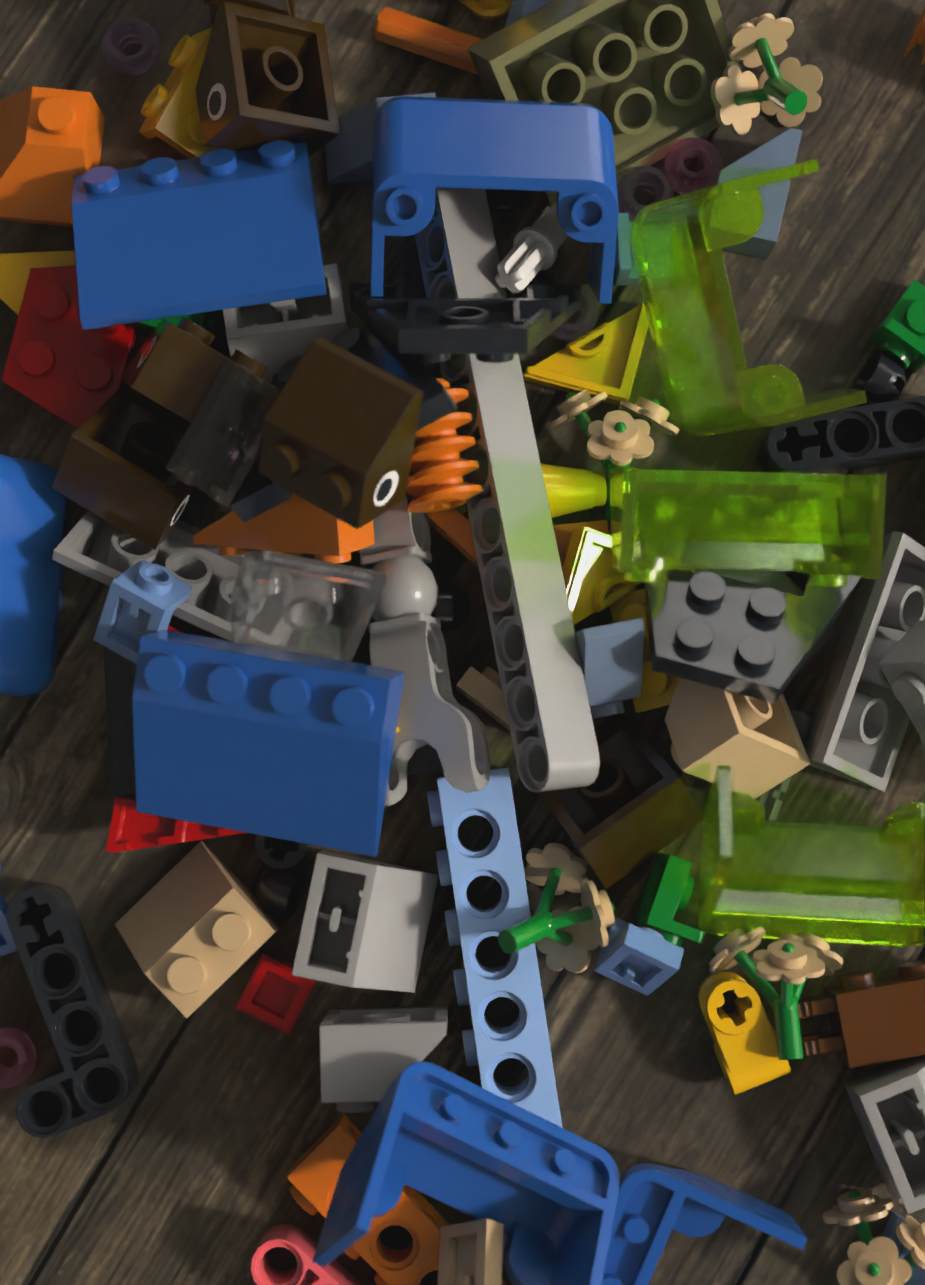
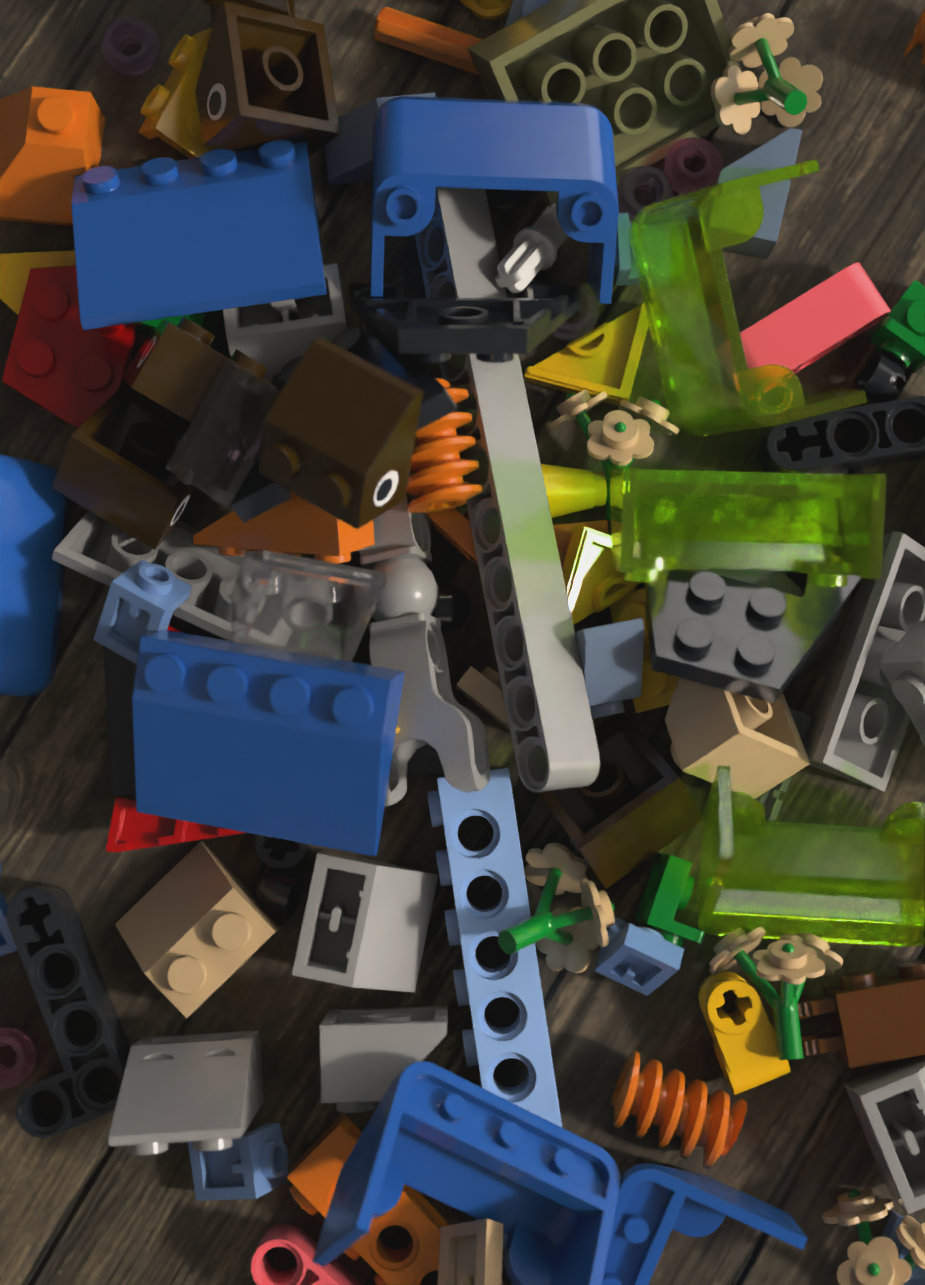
red tile [236,952,317,1035] -> none
none -> light grey slope [108,1030,264,1155]
none -> medium blue bracket [188,1123,289,1201]
none -> orange piece [611,1050,747,1170]
none -> coral beam [716,262,891,401]

